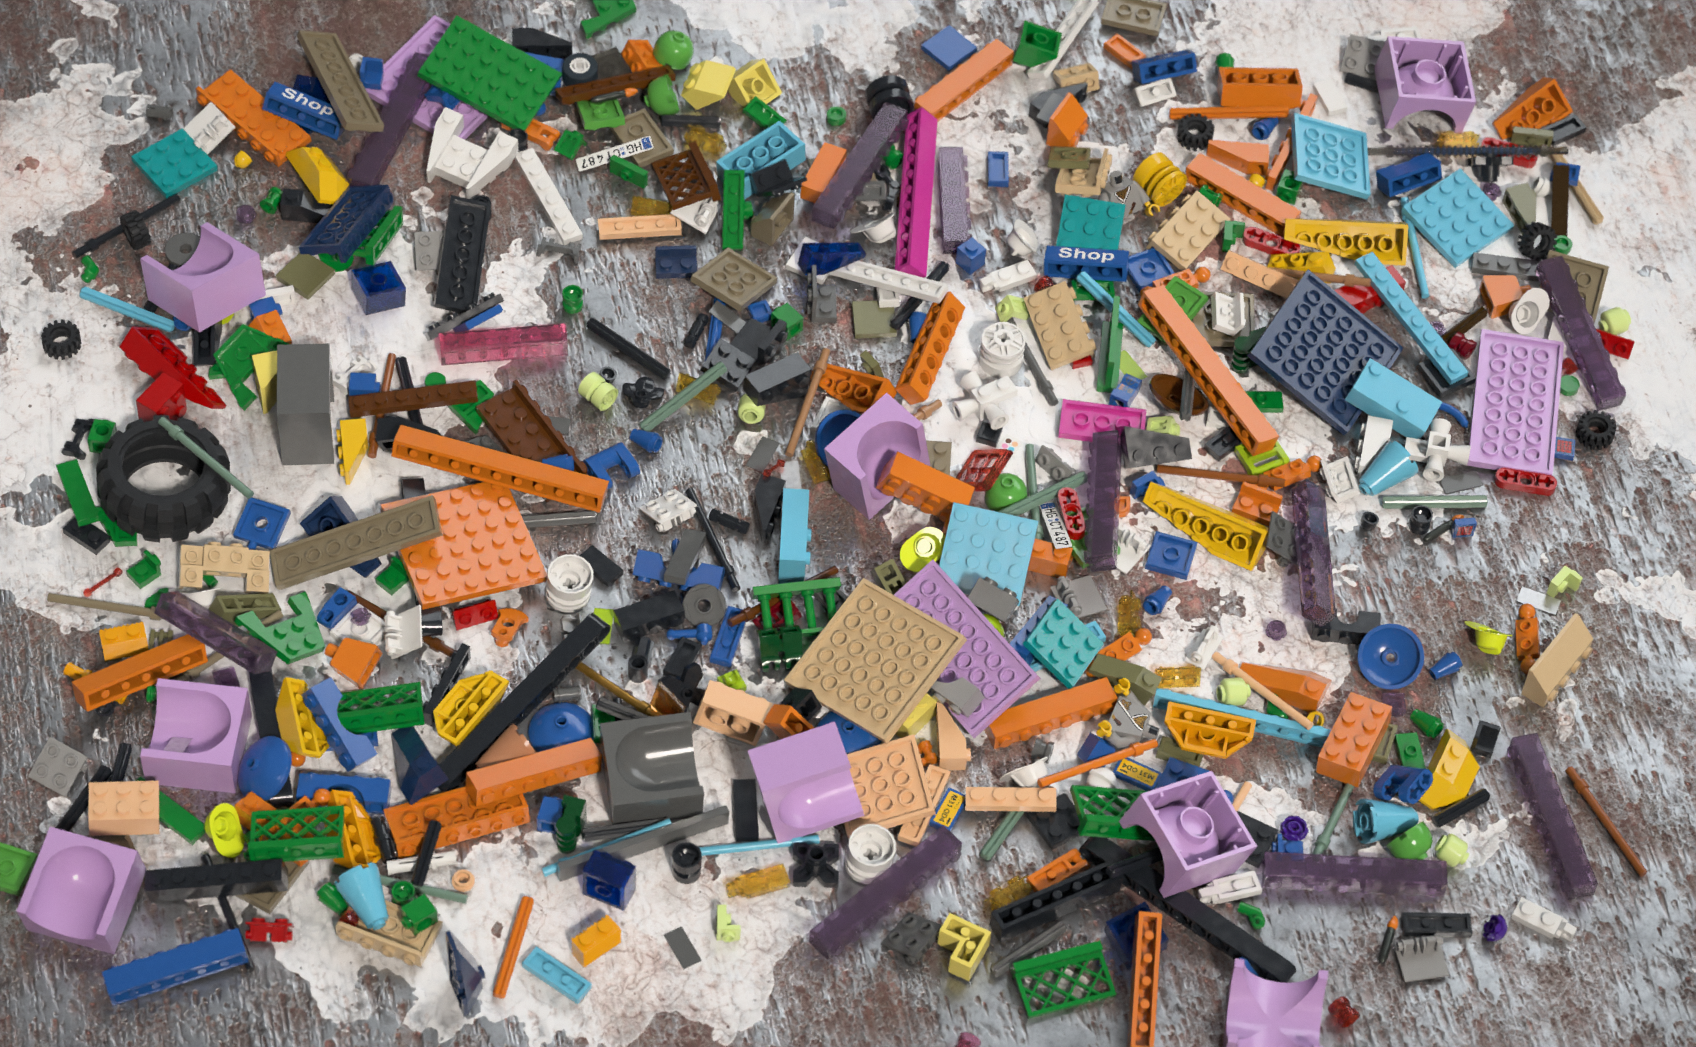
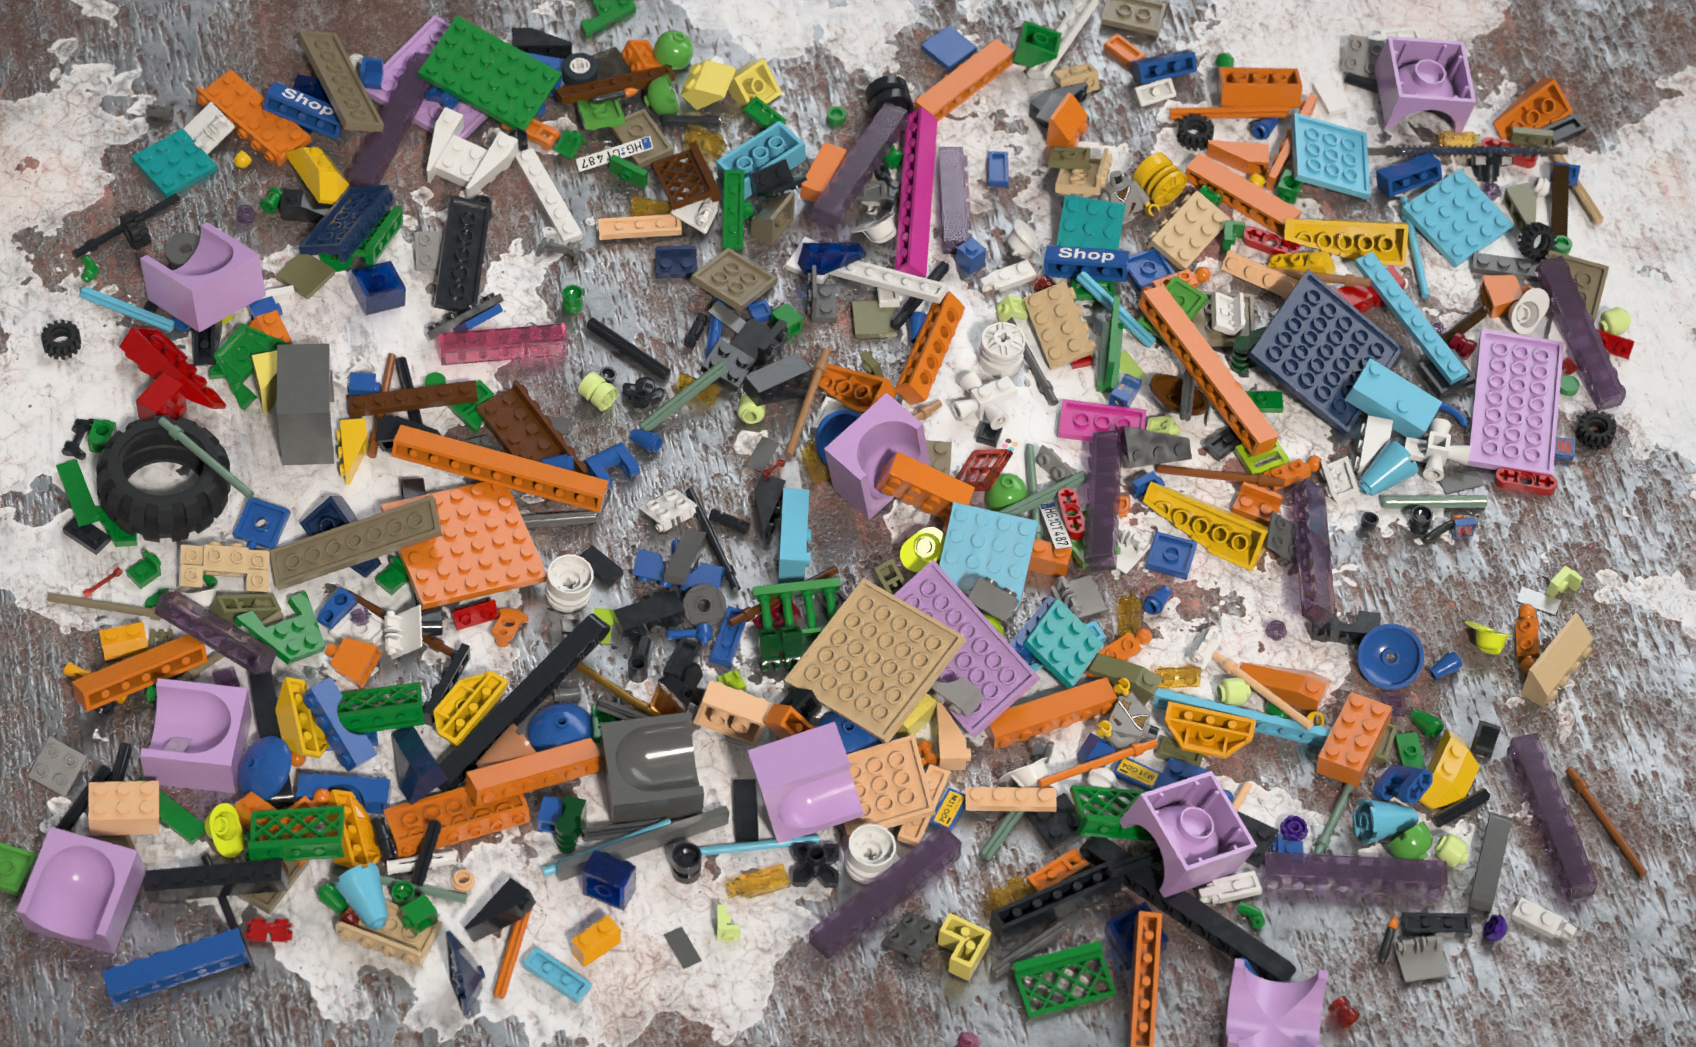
none -> black slope [464,878,536,942]
none -> dark grey beam [1468,812,1512,912]

